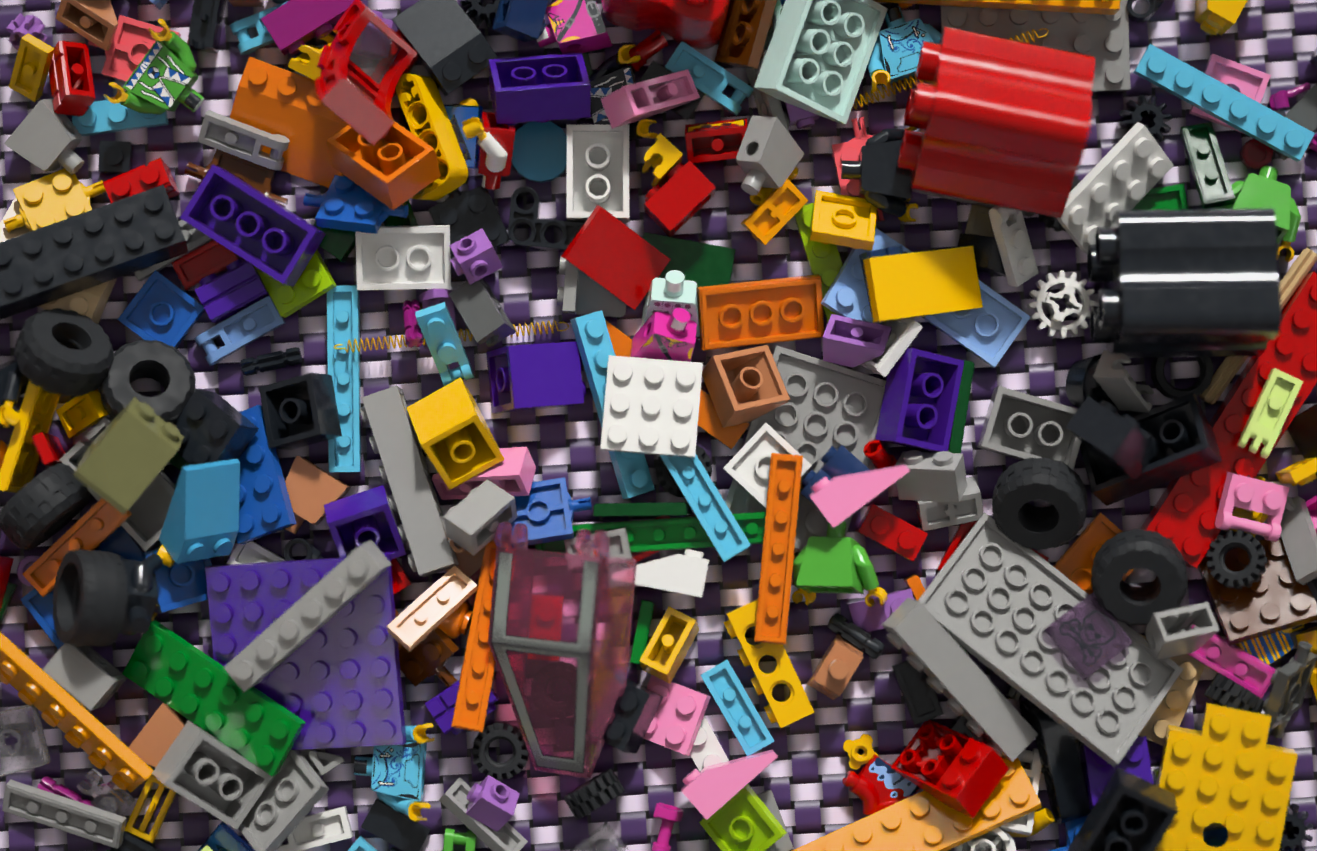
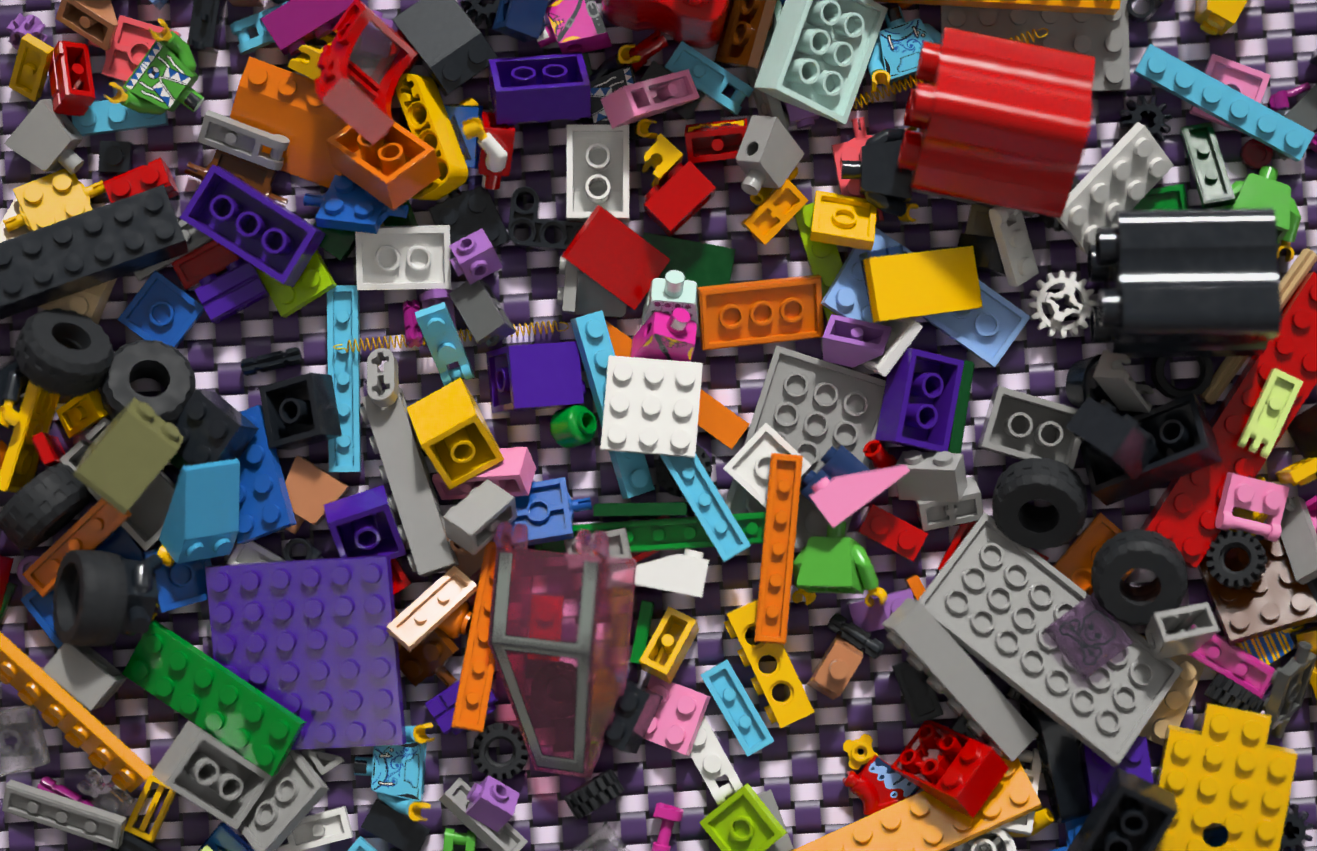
nougat torso [128,703,187,768] -> none
medium blue plate [194,295,285,366] -> none
light grey brick [224,540,392,692] -> none
dark azure tile [512,121,567,183] -> none
bright pink slope [681,749,778,820] -> none
nougat slope [702,345,790,428] -> none
none -> light grey beam [367,348,399,407]
none -> green head [550,404,597,449]

